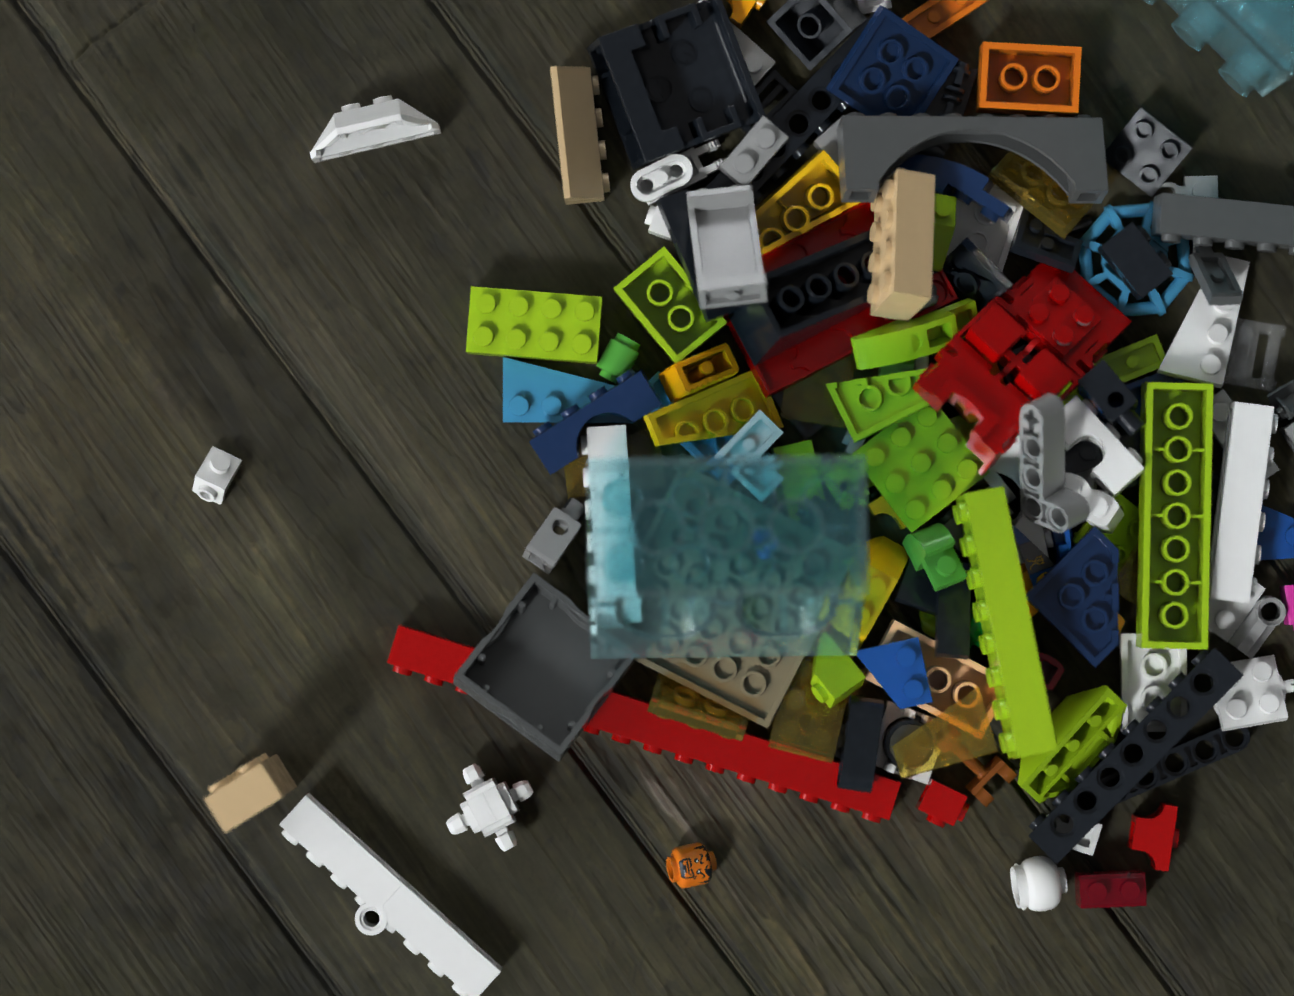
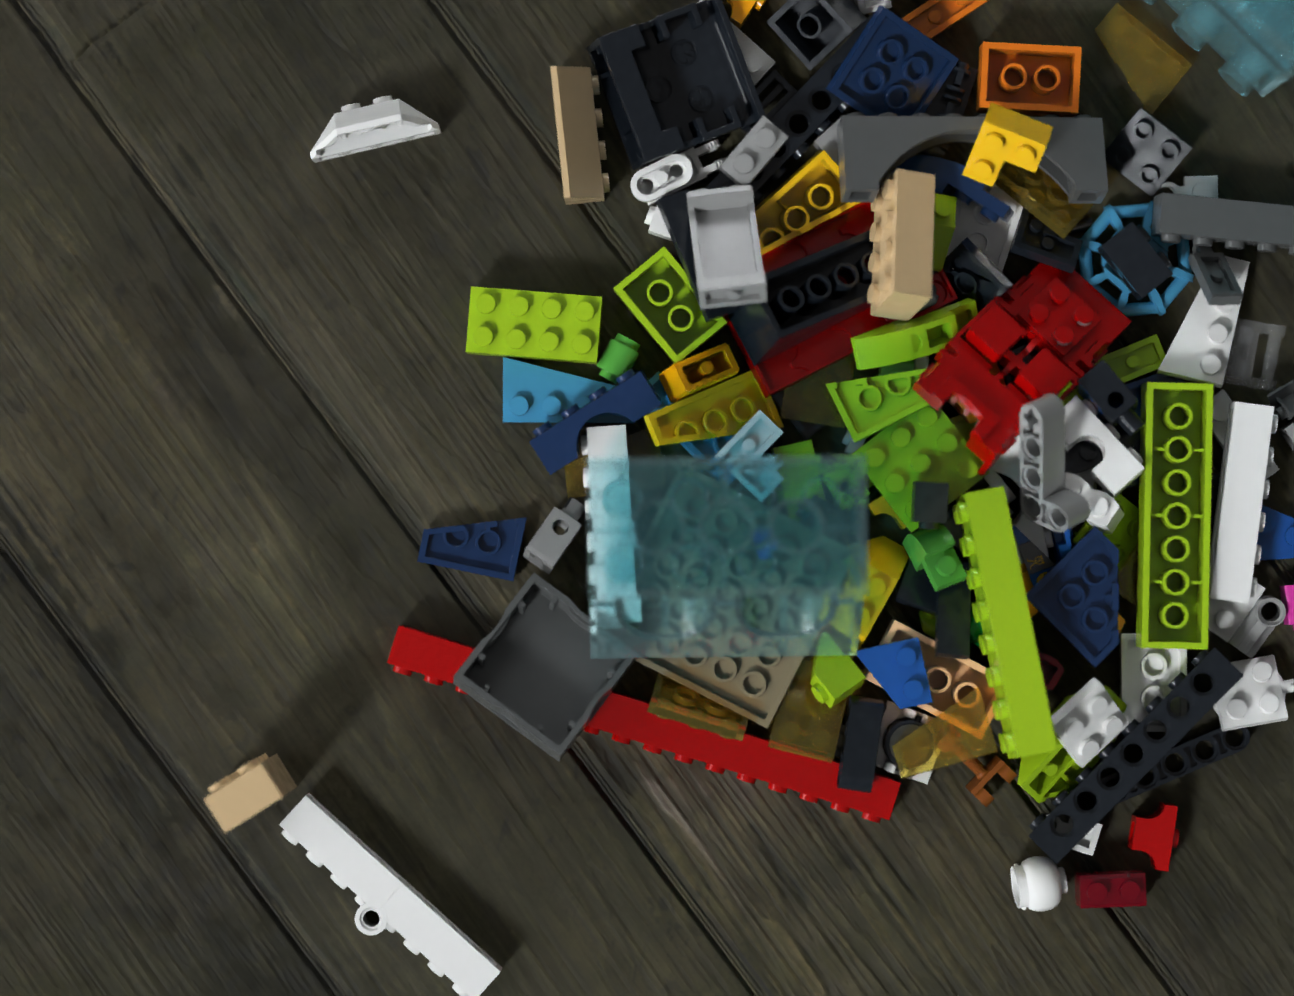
white bracket [192,446,242,505] -> none
white piece [446,763,534,851] -> none
orange head [666,842,717,889] -> none
red brick [915,778,970,828] -> none
none -> dark blue wing [417,517,527,581]
none -> pearl dark grey brick [911,481,949,530]
none -> yellow brick [962,102,1053,187]
none -> white plate [1051,677,1130,768]
none -> clear yellow wing [1095,3,1192,115]

